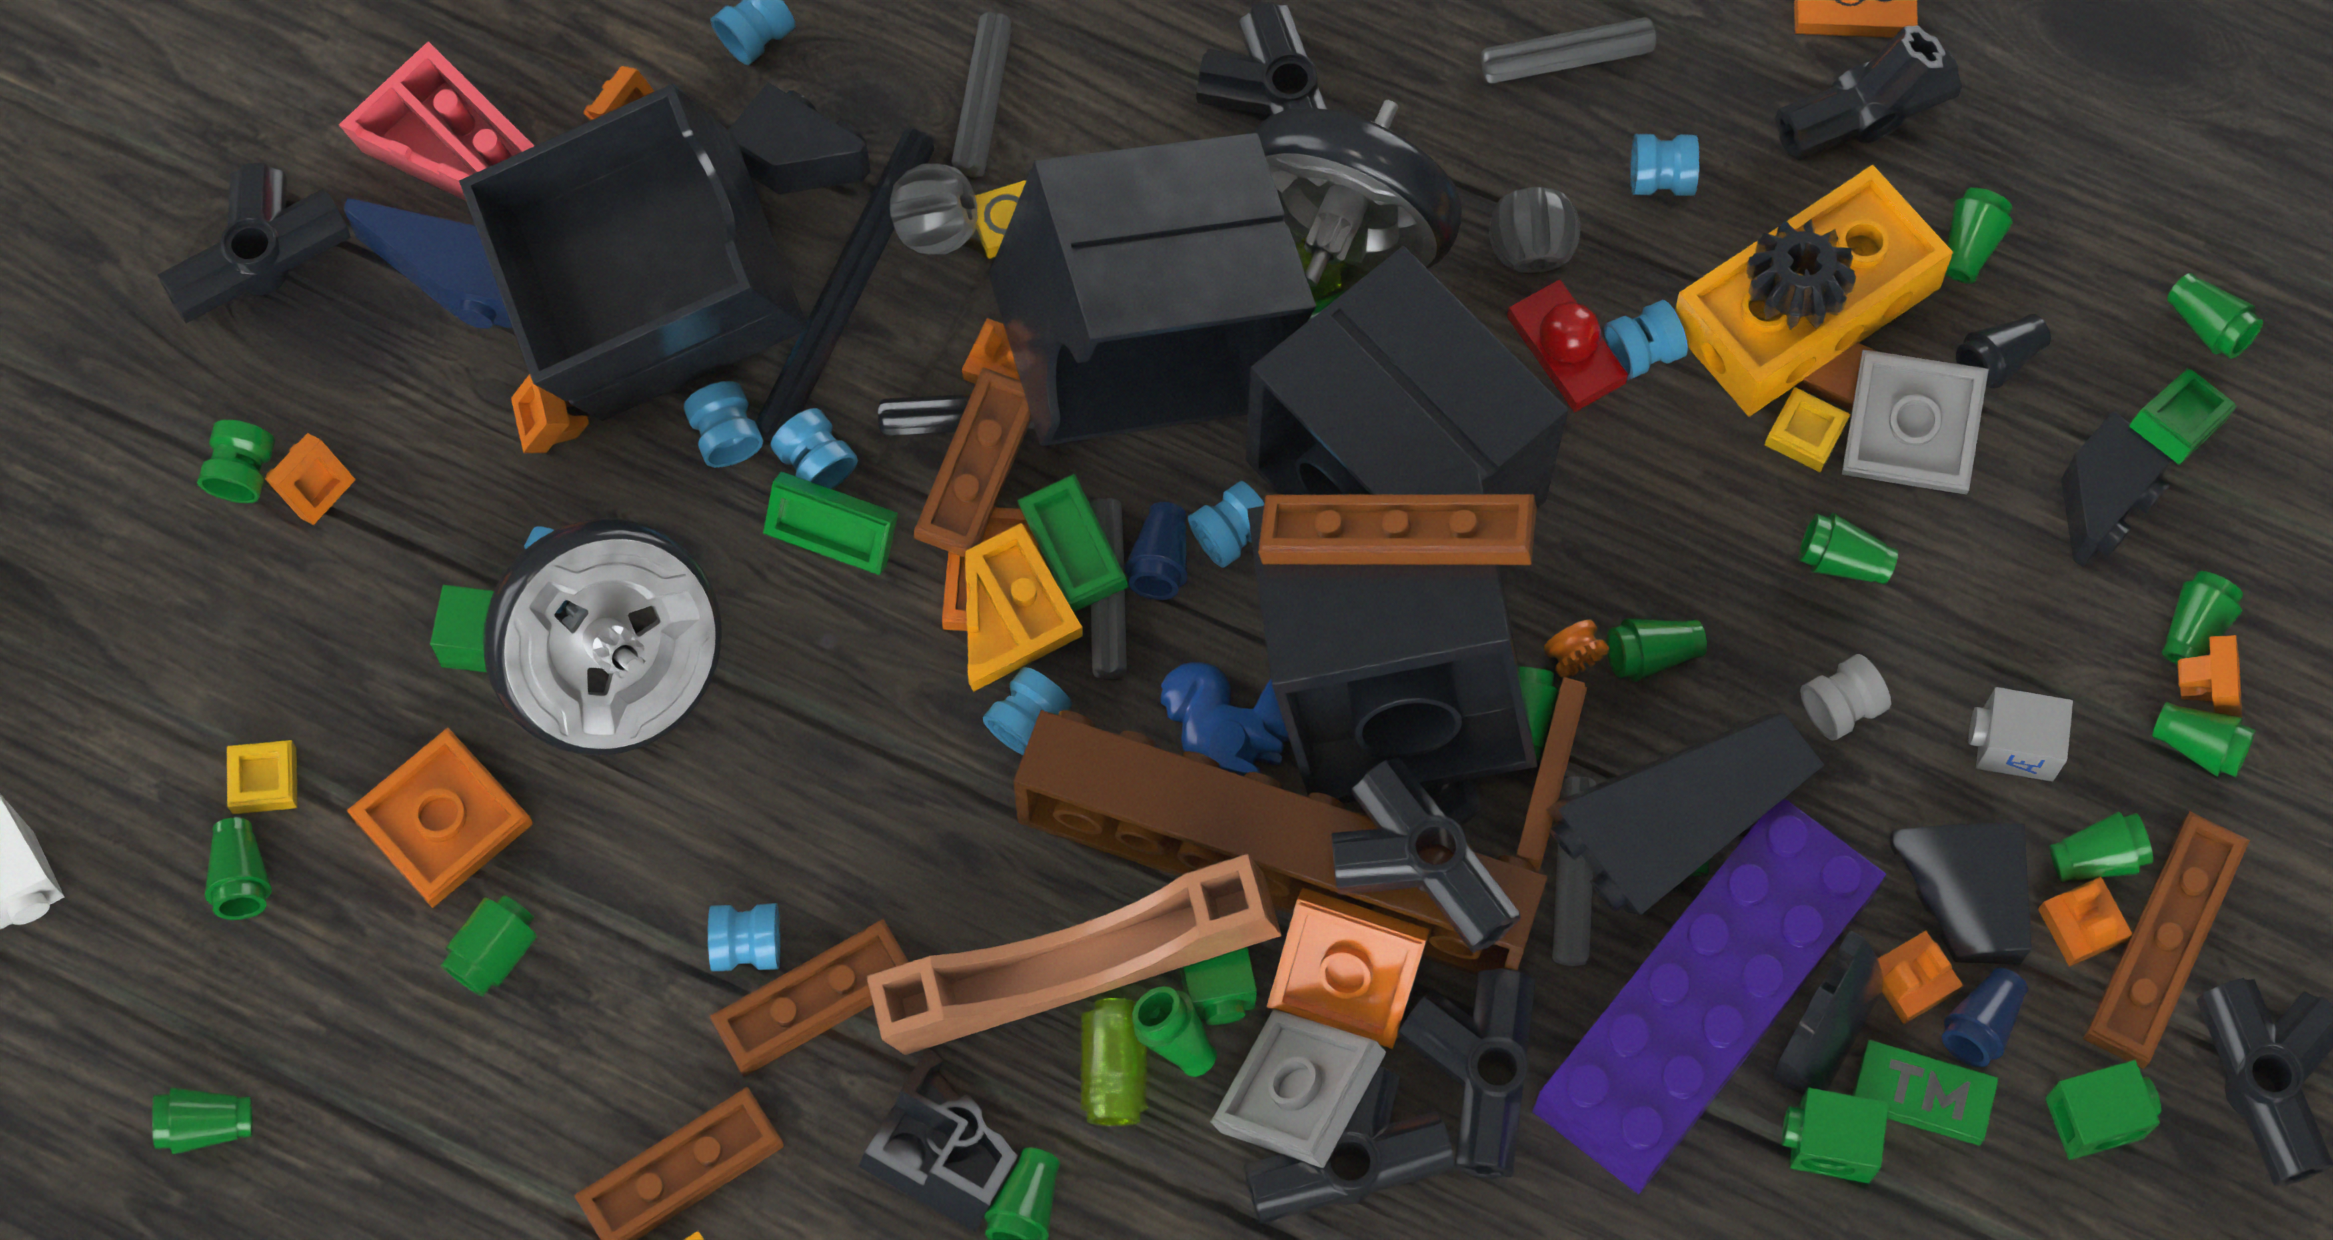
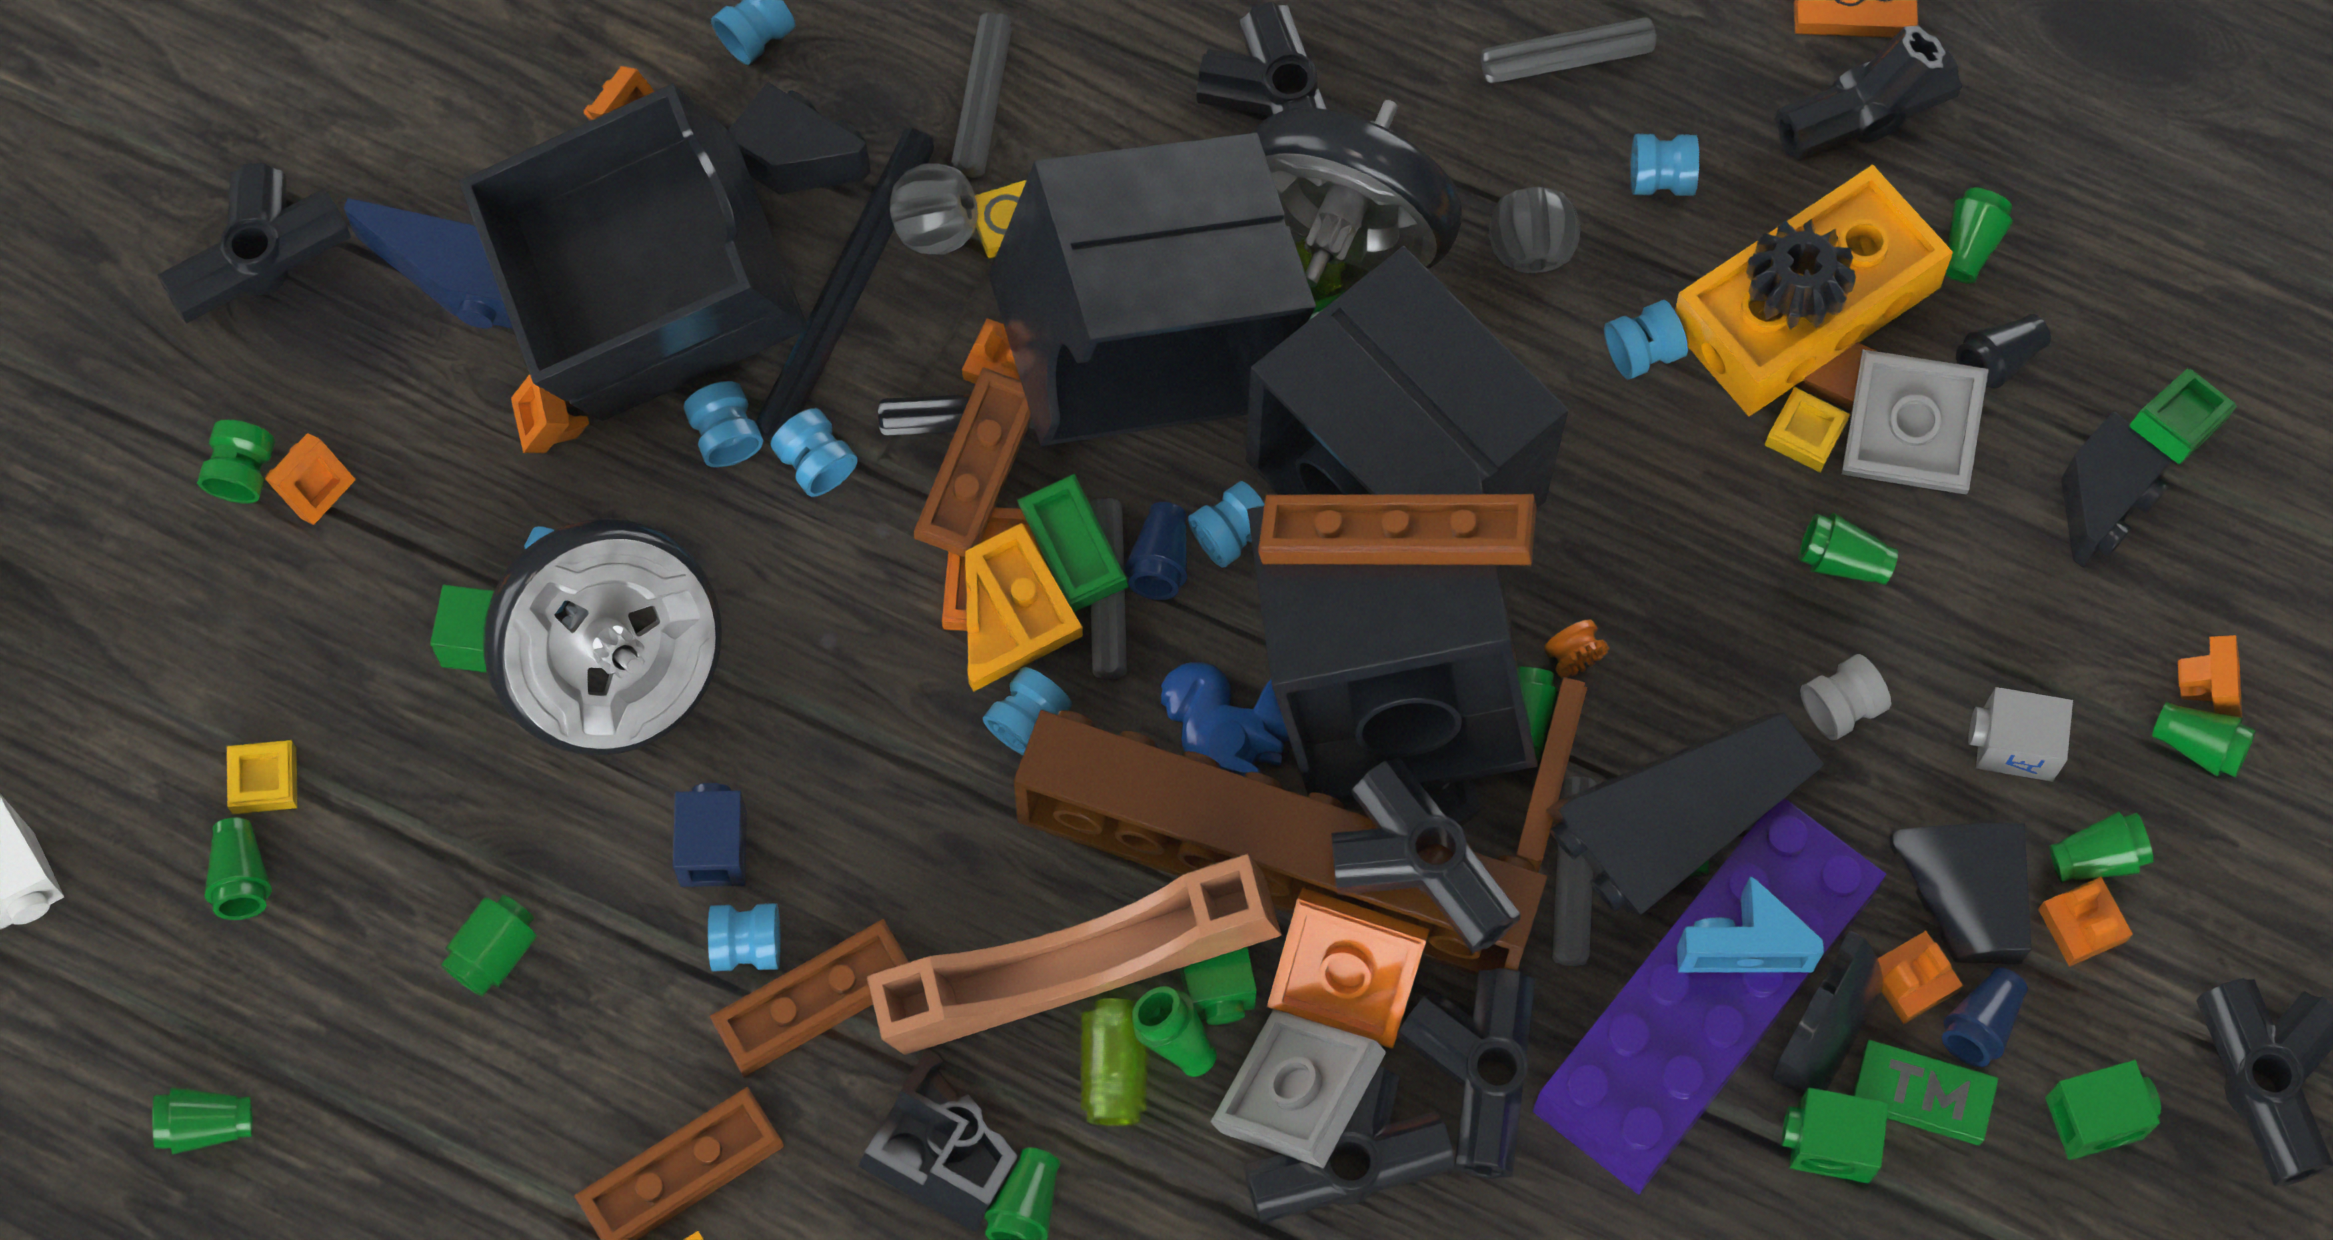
coral wedge [339,42,534,201] -> none
orange tile [347,728,533,908] -> none
green tile [763,471,898,575] -> none
red tile [1507,279,1628,413] -> none
green cone [1606,619,1707,682] -> none
dark orange tile [2083,811,2250,1069] -> none
green cone [2161,571,2243,665] -> none
green cone [2167,273,2263,359] -> none
none -> dark blue brick [673,783,747,887]
none -> dark azure slope [1677,877,1824,972]

